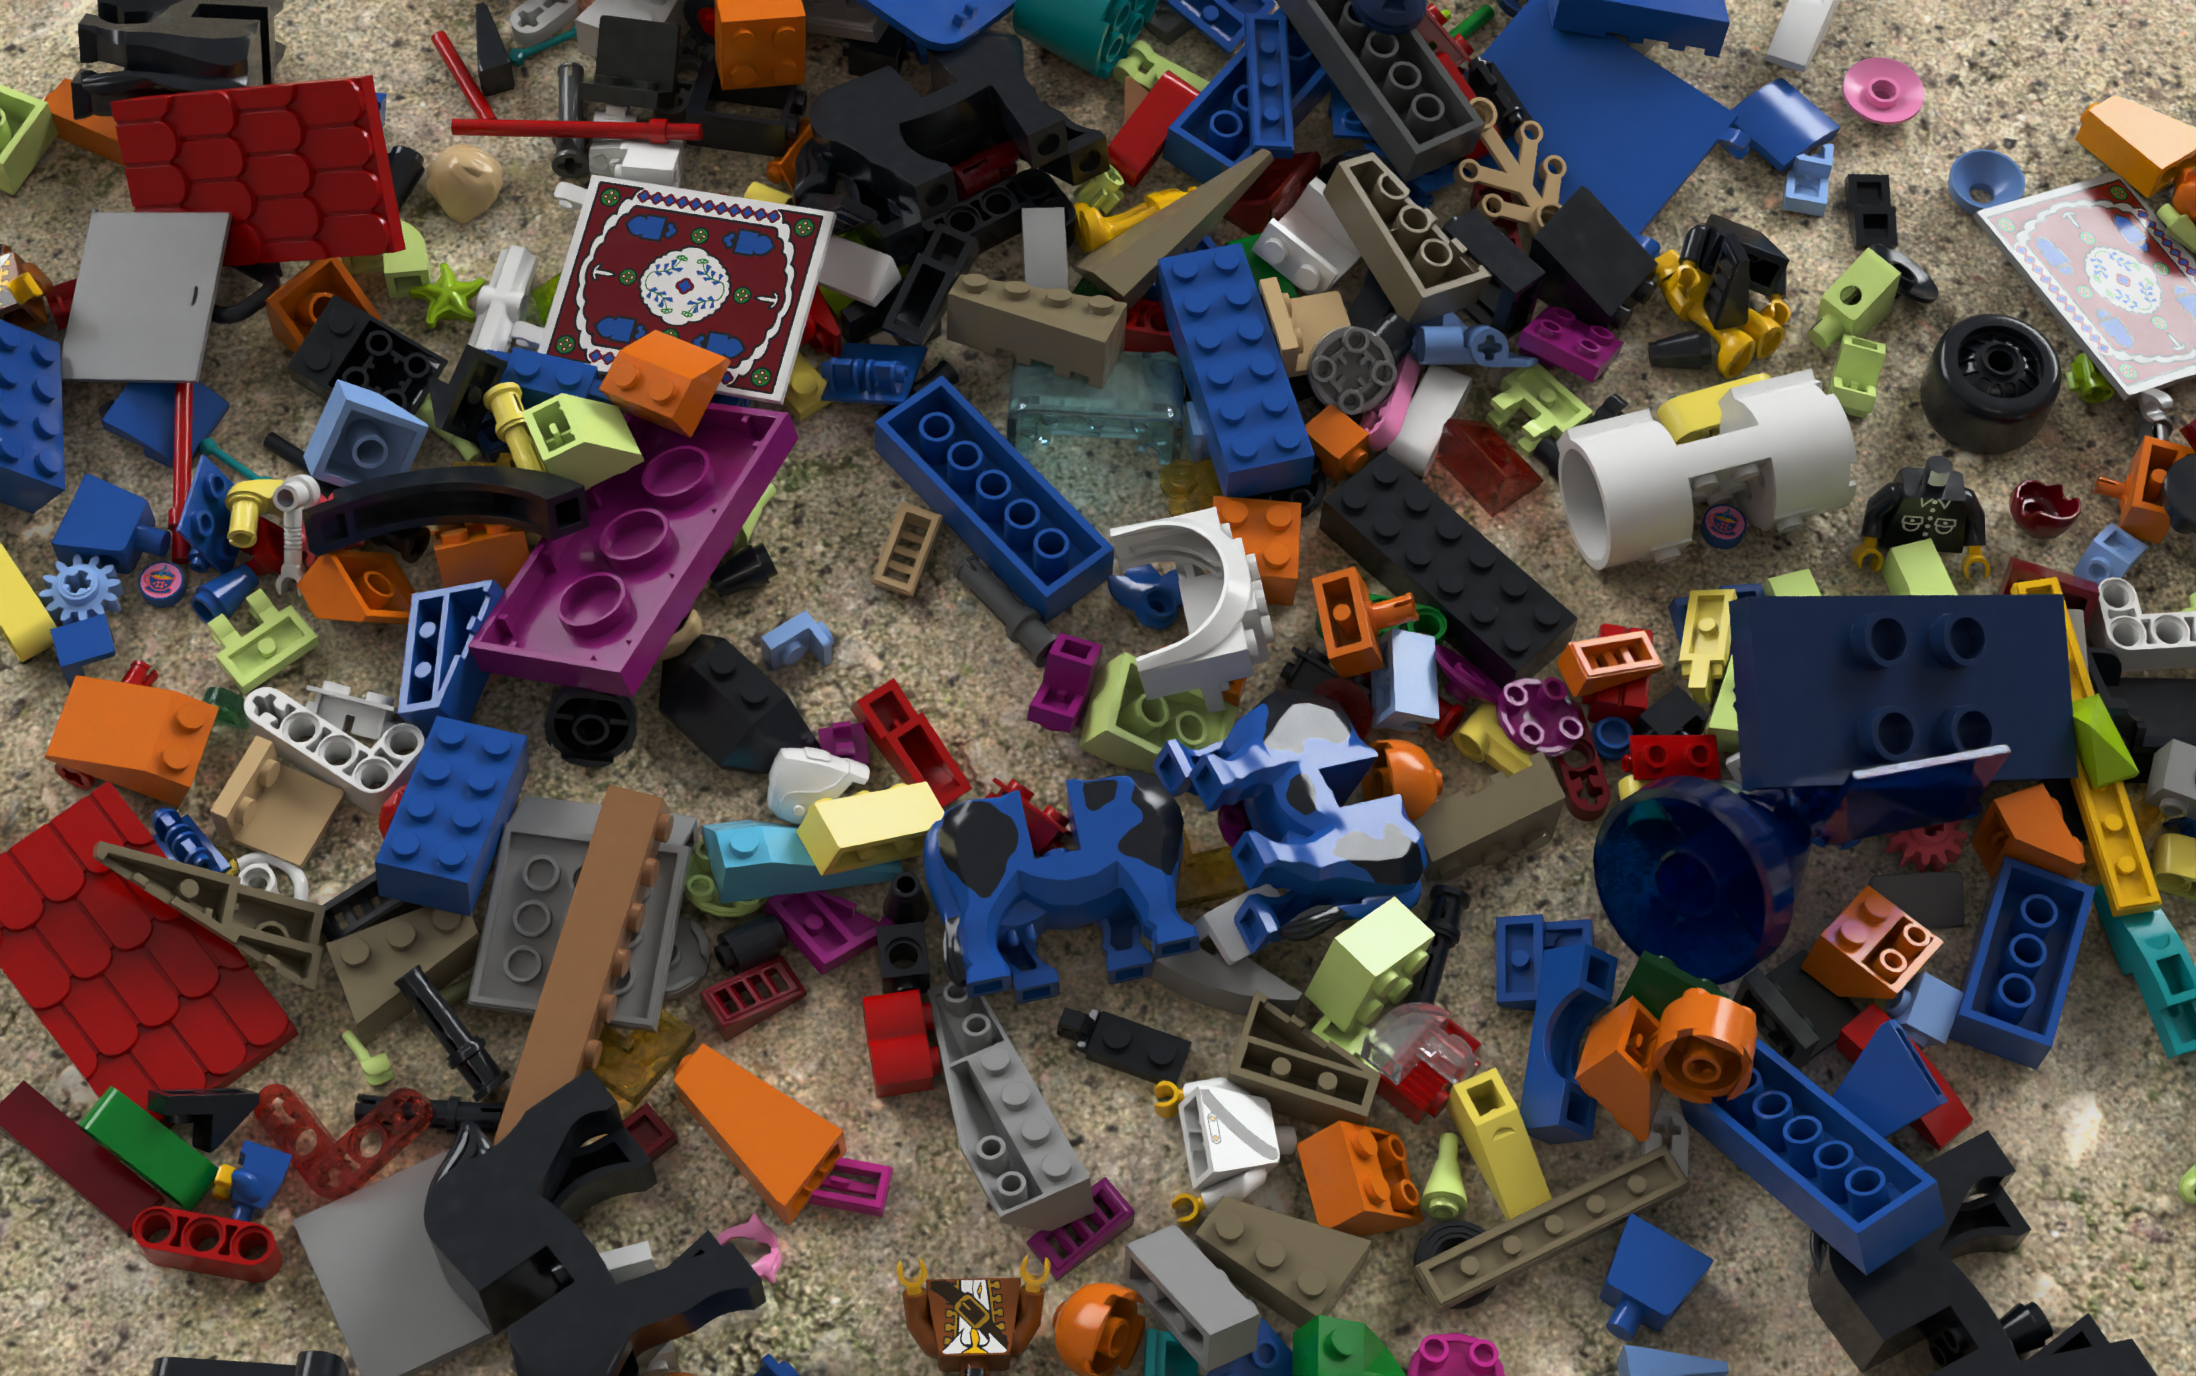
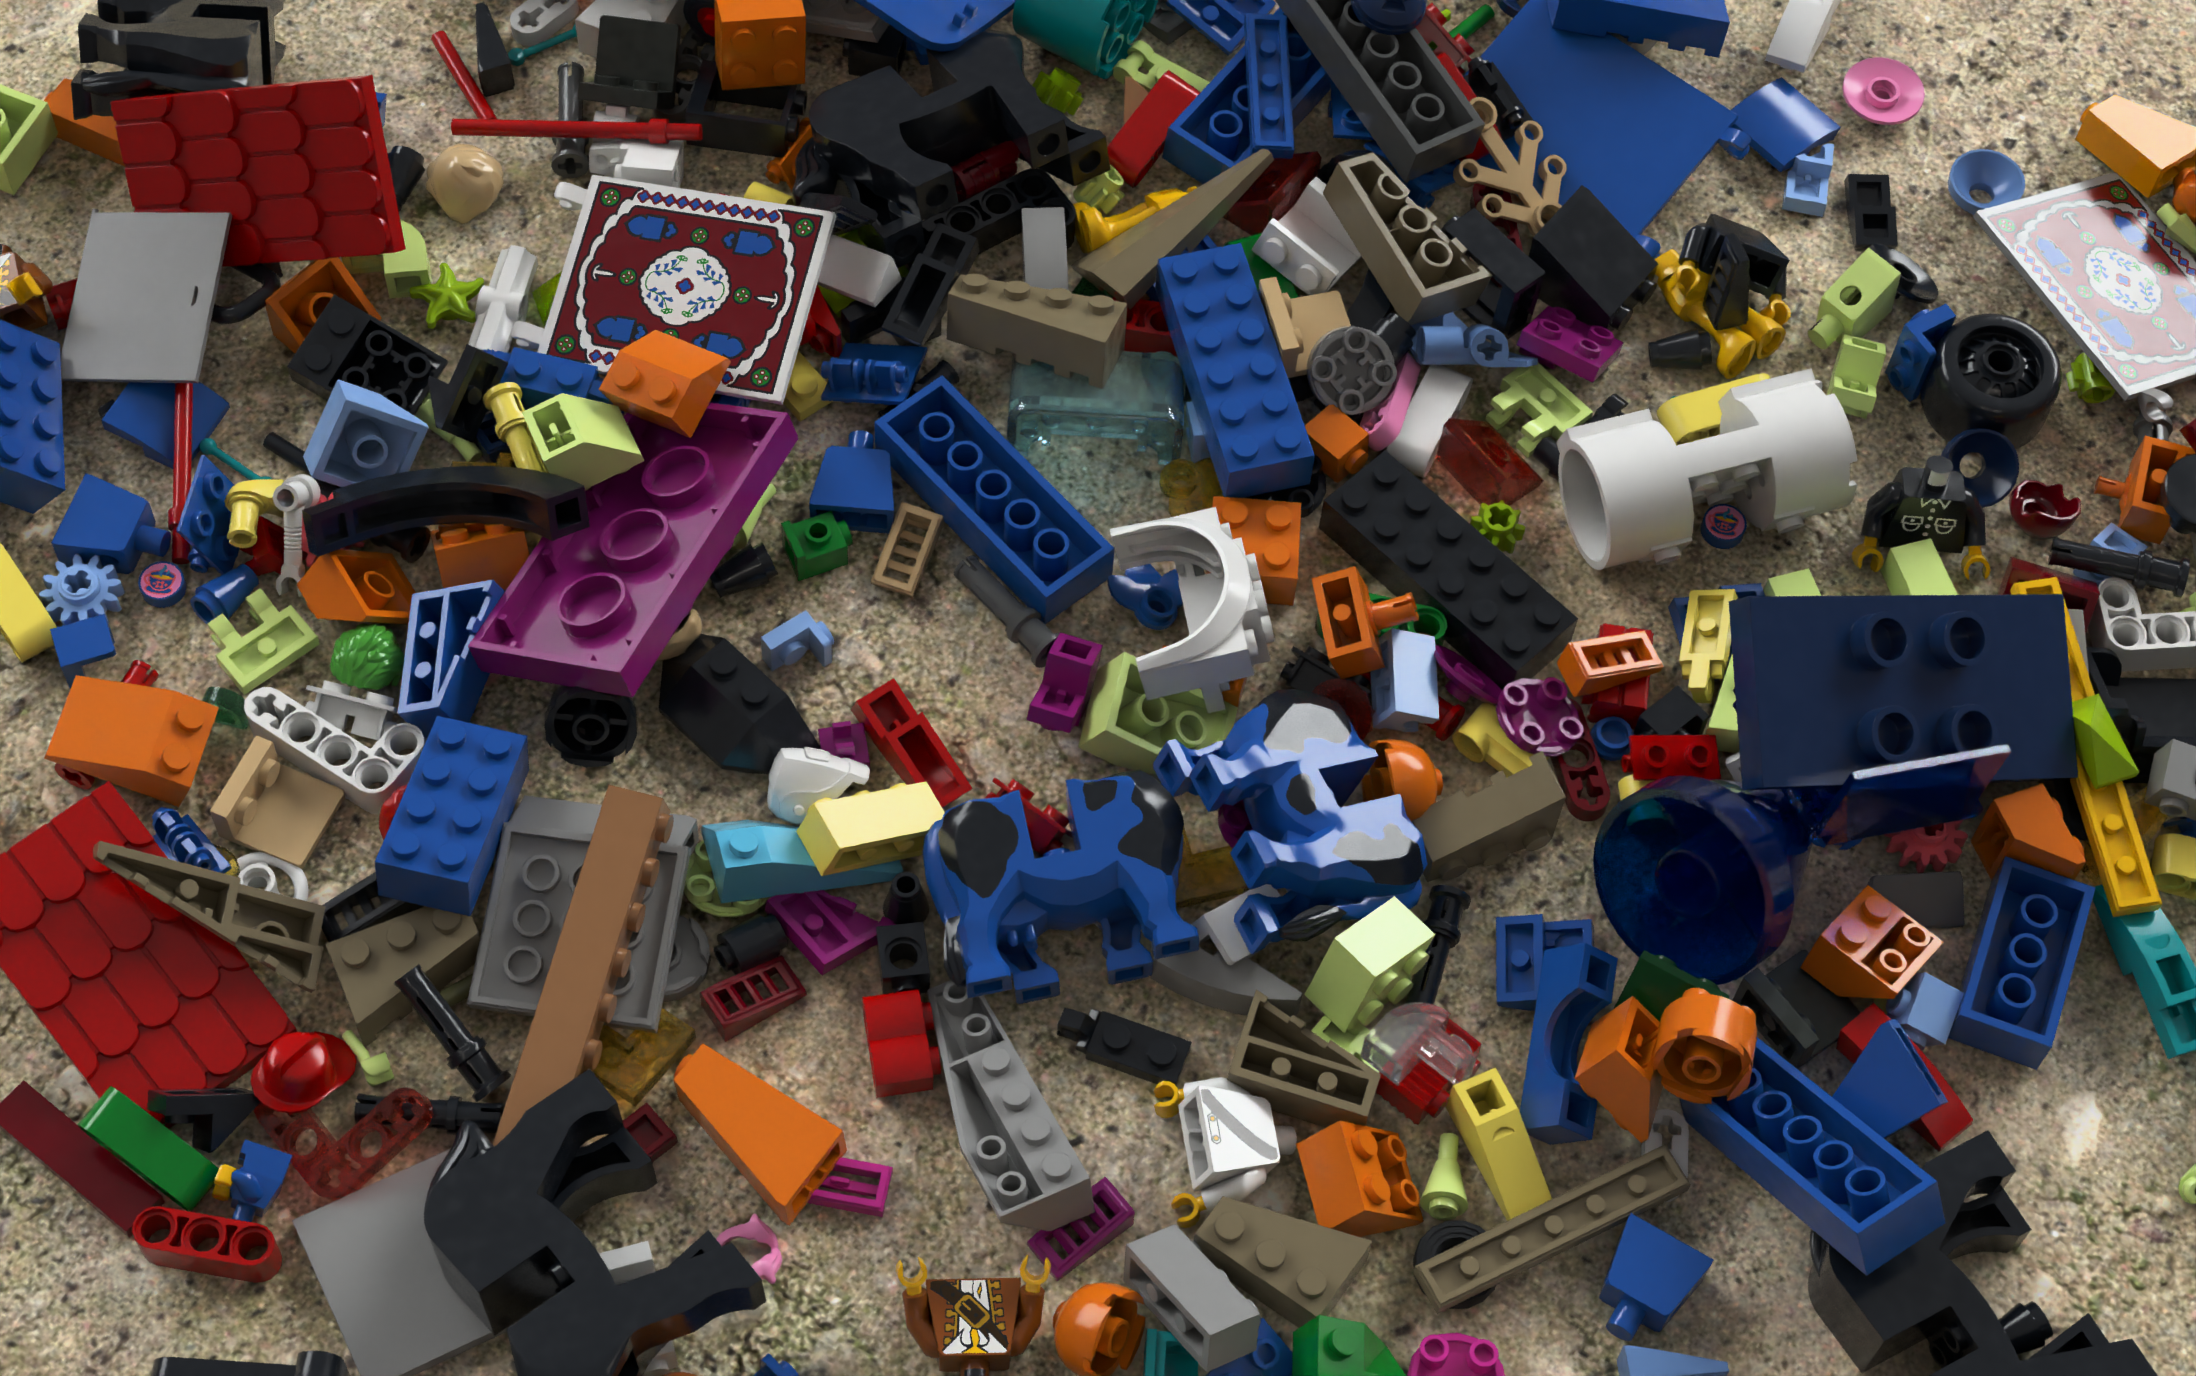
none -> red piece [250,1031,357,1113]
none -> bright green hair [330,623,405,690]
none -> green brick [781,511,853,581]
none -> blue torso [809,430,894,534]
none -> lime gear [1032,67,1084,116]
none -> lime gear [1470,500,1525,554]
none -> blue bracket [1885,304,1956,402]
none -> dark blue piece [1941,428,2019,508]
none -> black pin [2048,537,2190,598]

